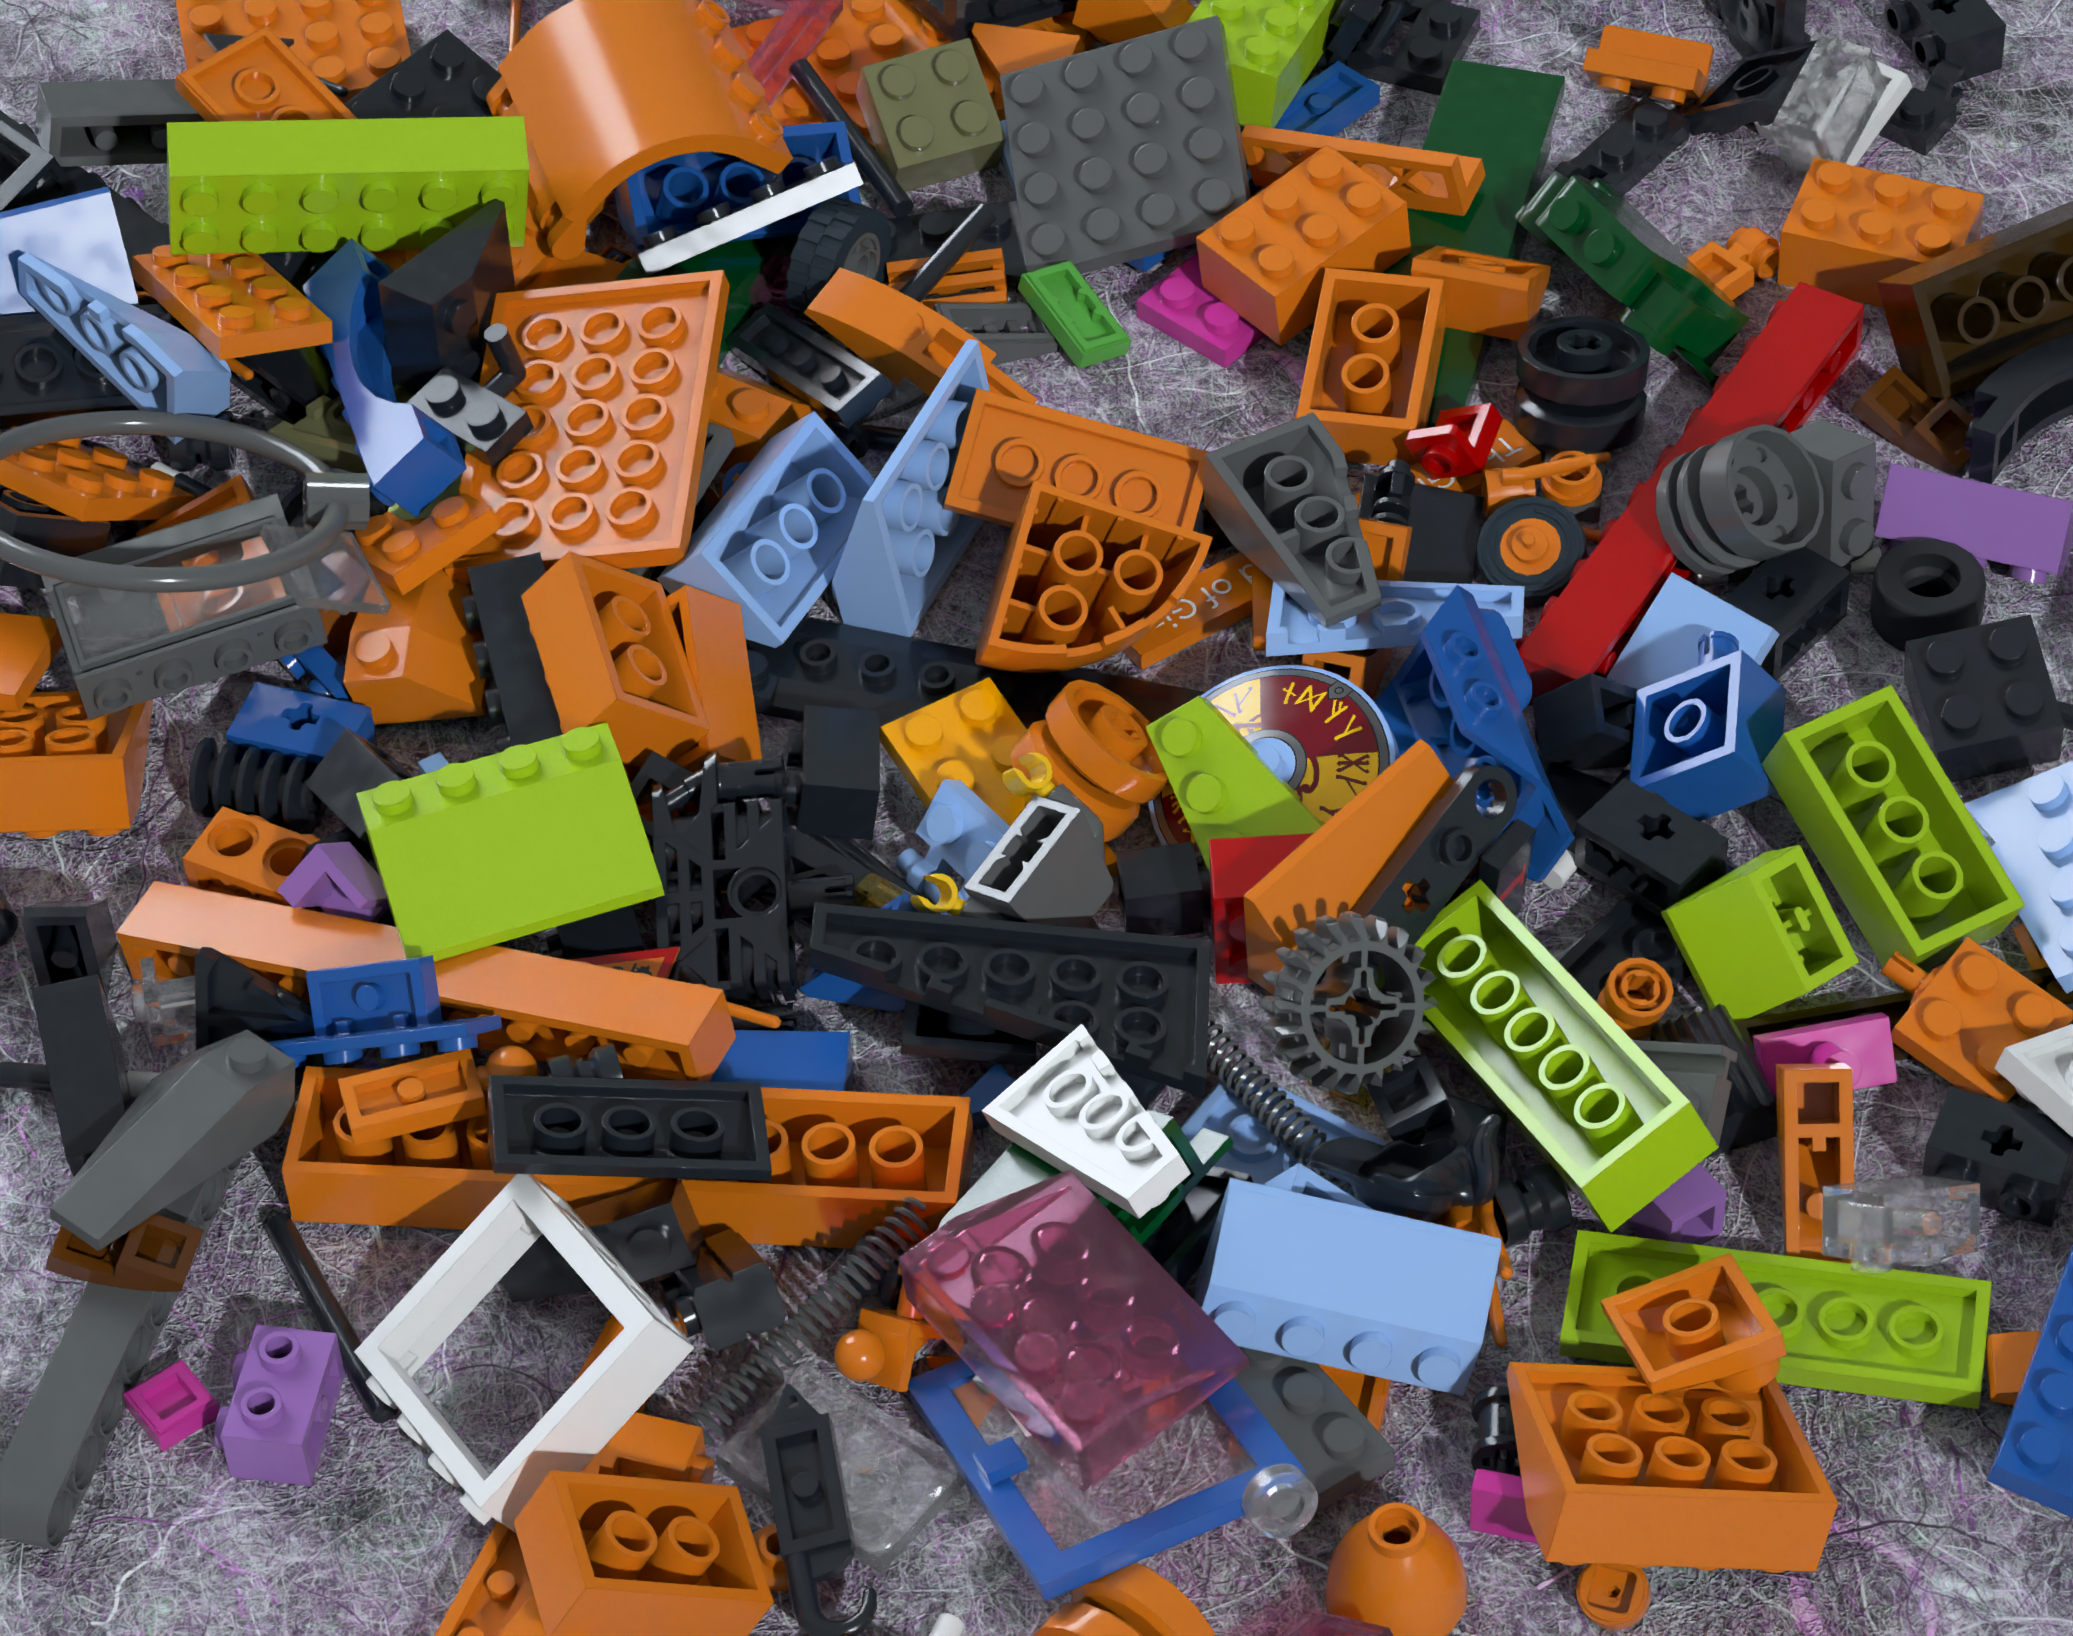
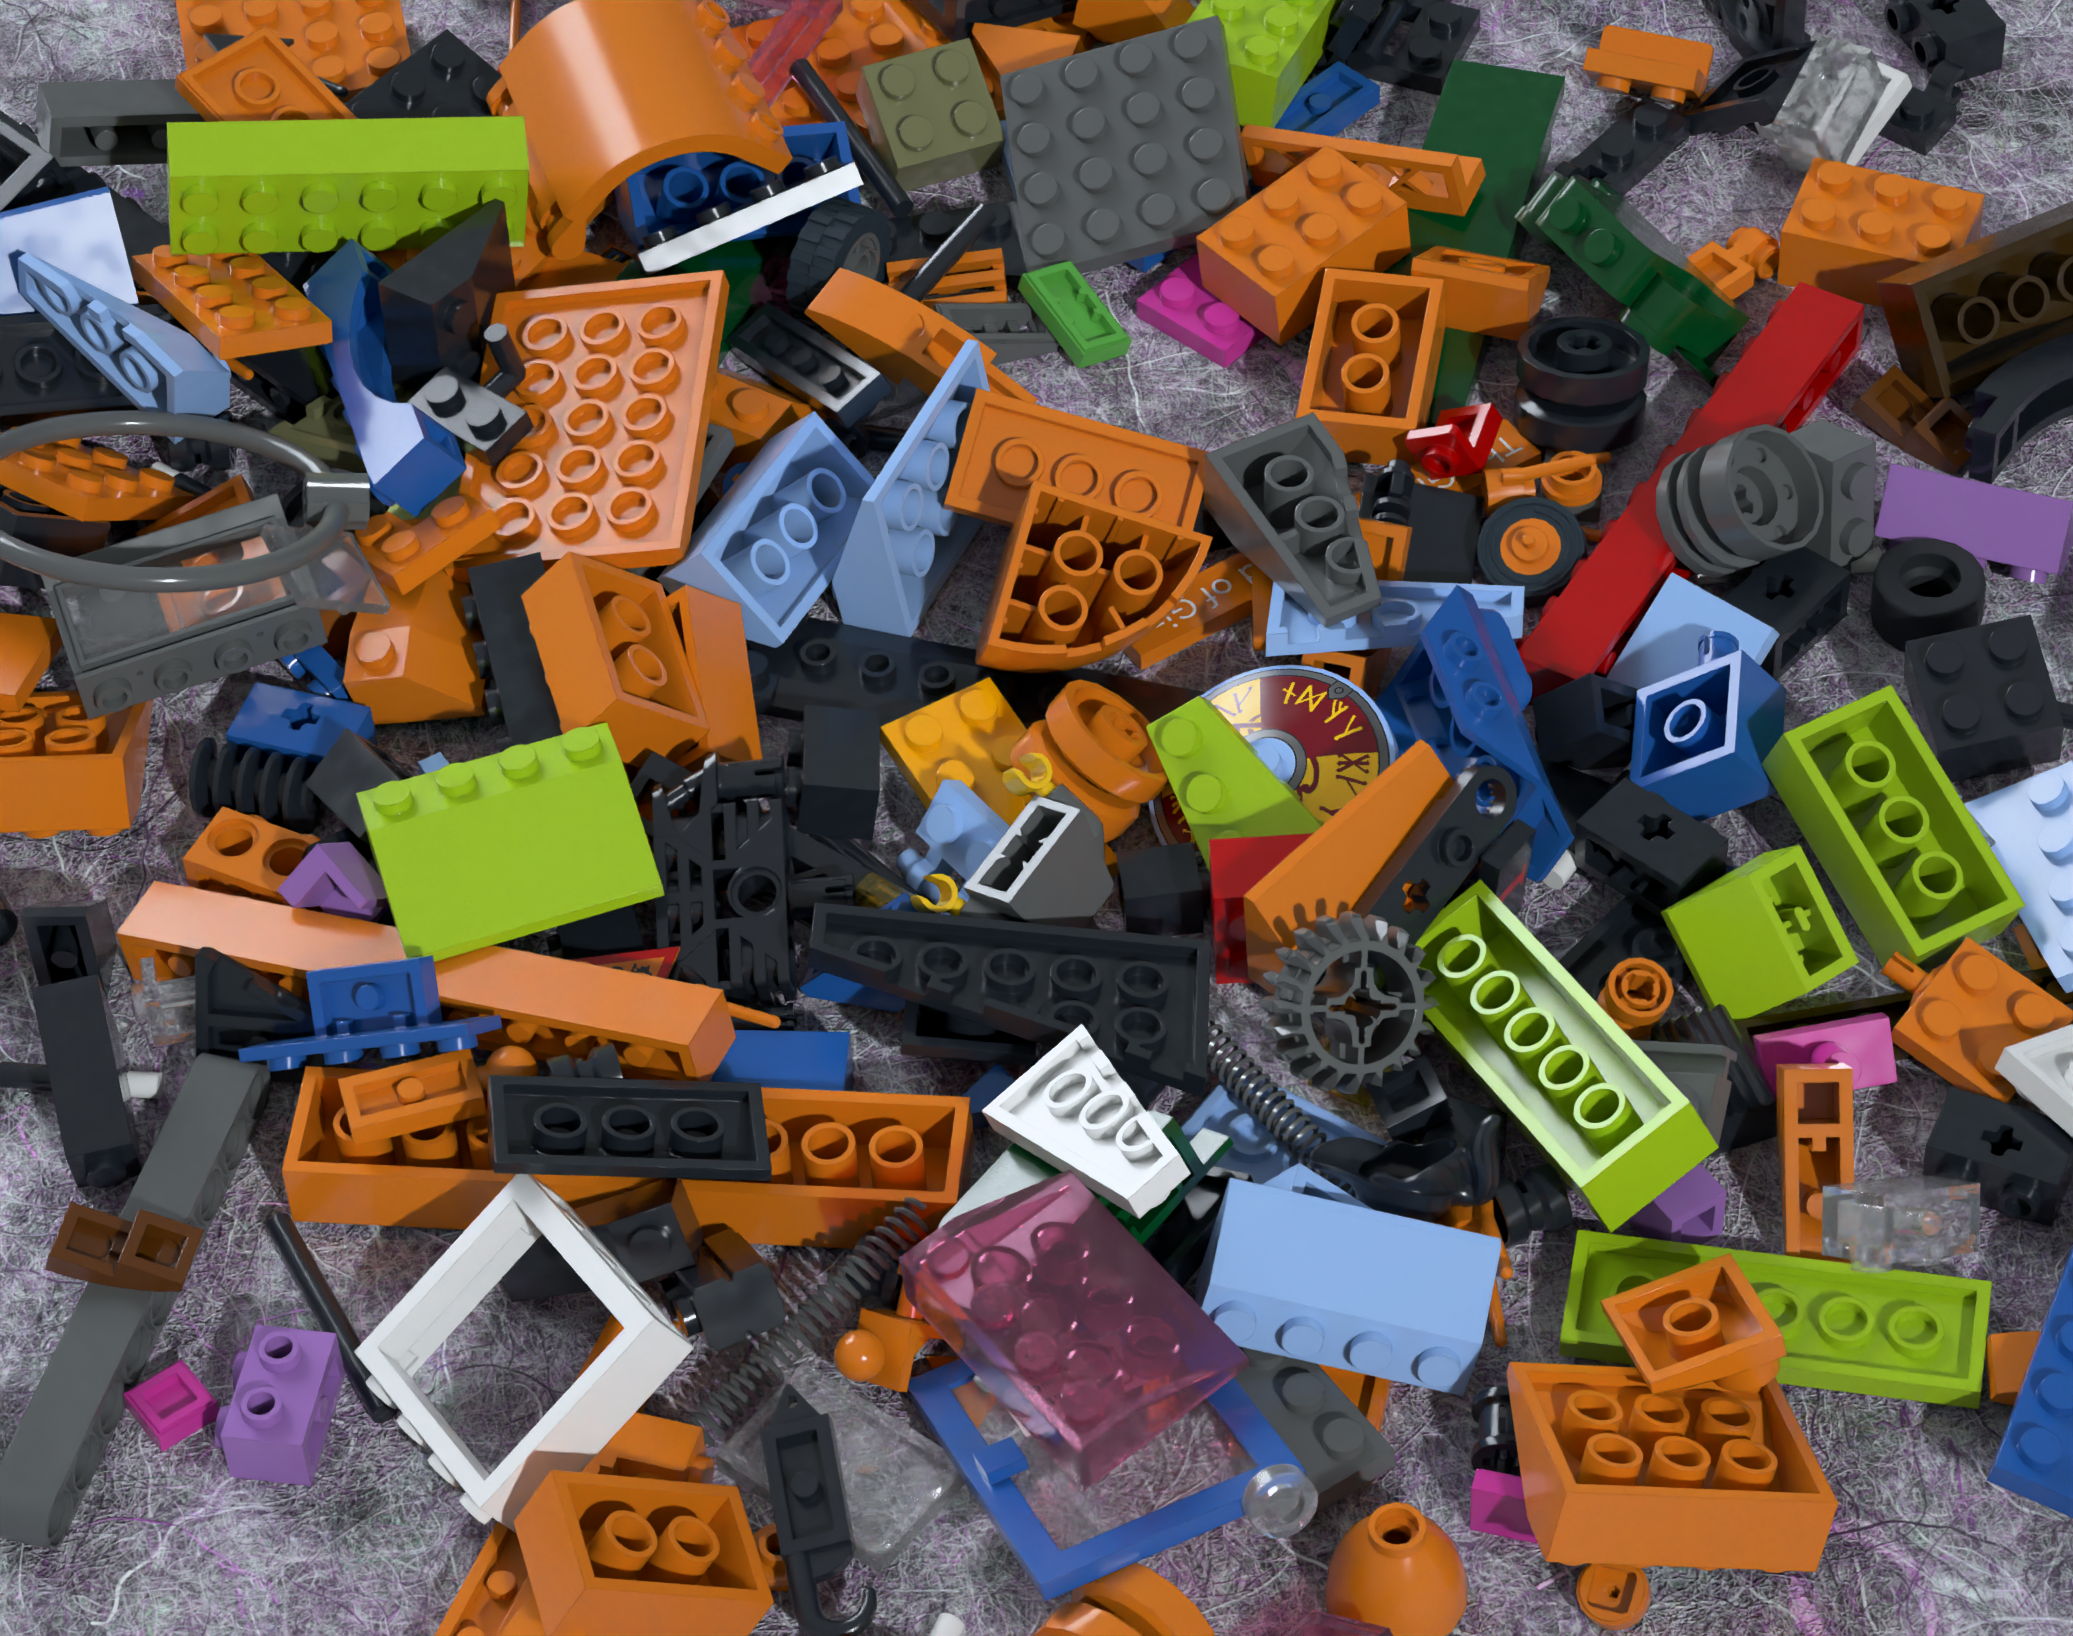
dark grey wedge [50,1030,295,1251] -> none

